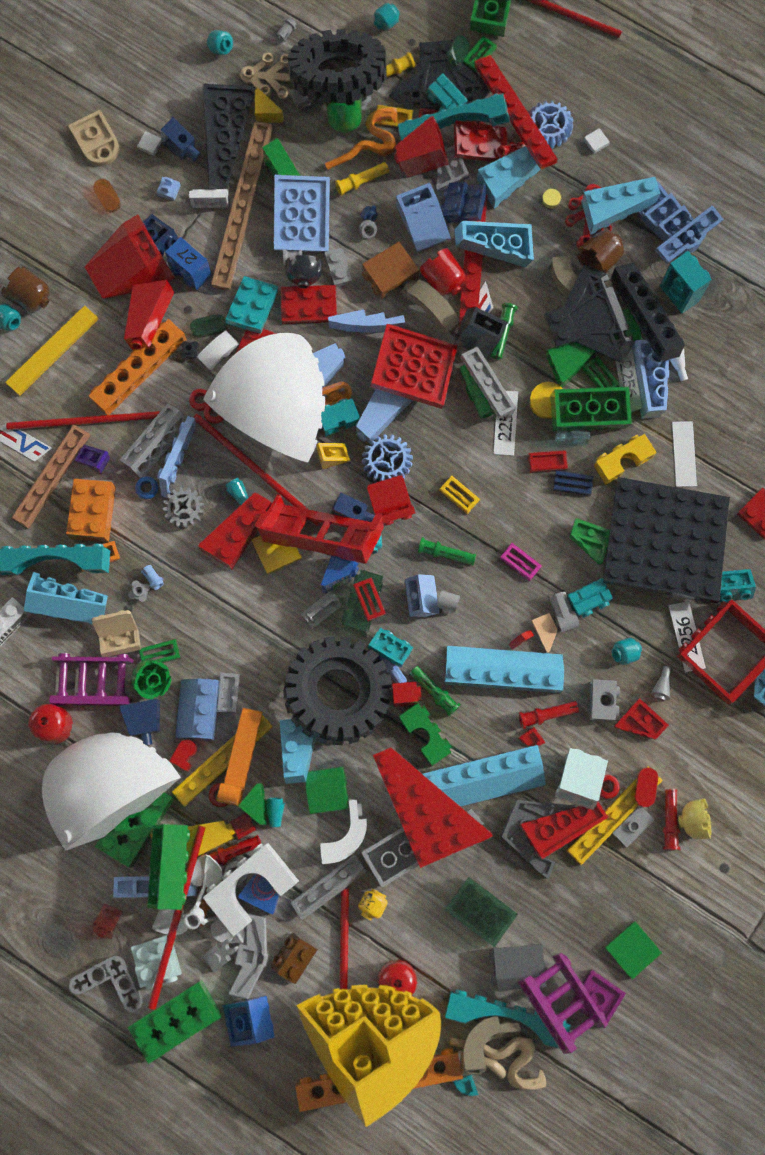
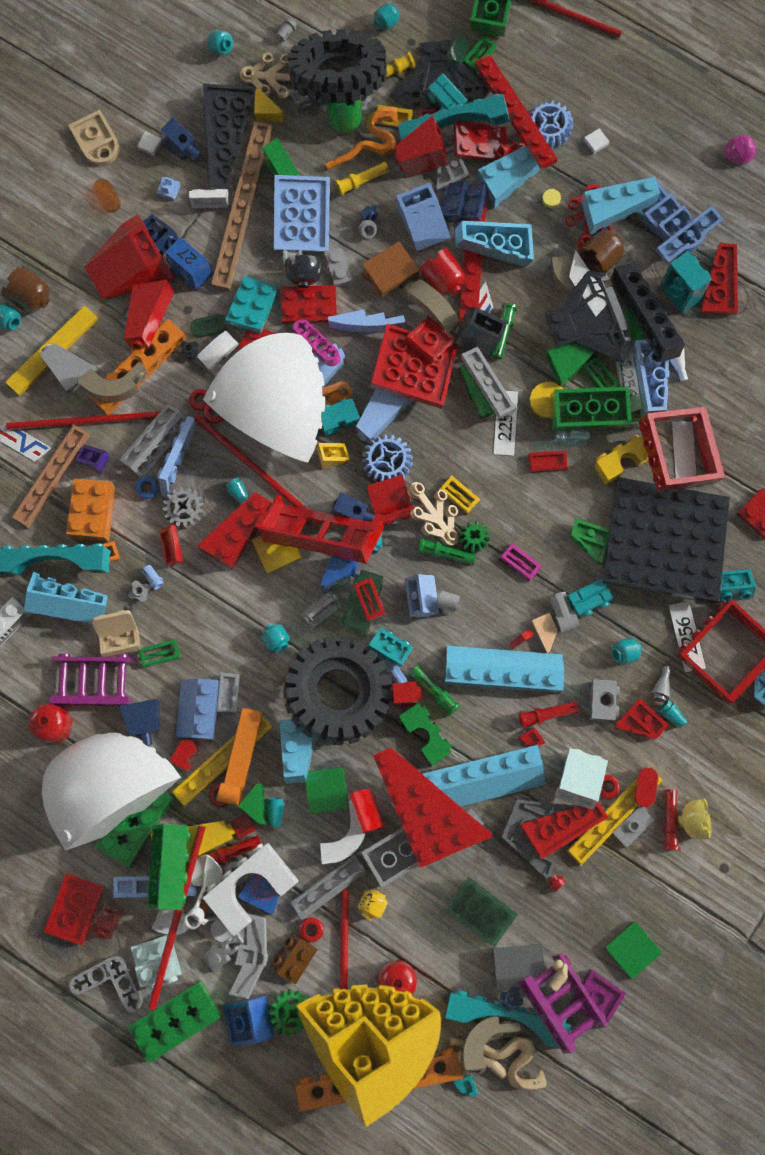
green cylinder [131,659,172,700] -> none
dark blue tile [553,471,594,496] -> none
none -> light grey slope [40,344,98,393]
none -> red plate [44,873,105,945]
none -> dark tan arch [77,362,147,402]
none -> red plate [159,525,183,567]
none -> teal head [261,623,290,653]
none -> green gear [267,989,308,1036]
none -> dark pink beam [293,320,341,367]
none -> red piece [299,917,324,943]
none -> red slope [350,788,386,834]
none -> red tile [404,316,455,364]
none -> tan plant [407,482,458,546]
none -> green gear [458,521,491,553]
none -> dark blue plate [500,986,524,1011]
none -> red plate [548,874,566,893]
none -> tan arm [549,959,568,992]
none -> white sticker [569,251,607,316]
none -> red window [638,407,725,491]
none -> teal cone [658,700,687,728]
none -> red wing [700,243,738,315]
none -> dark pink hair [724,135,756,165]

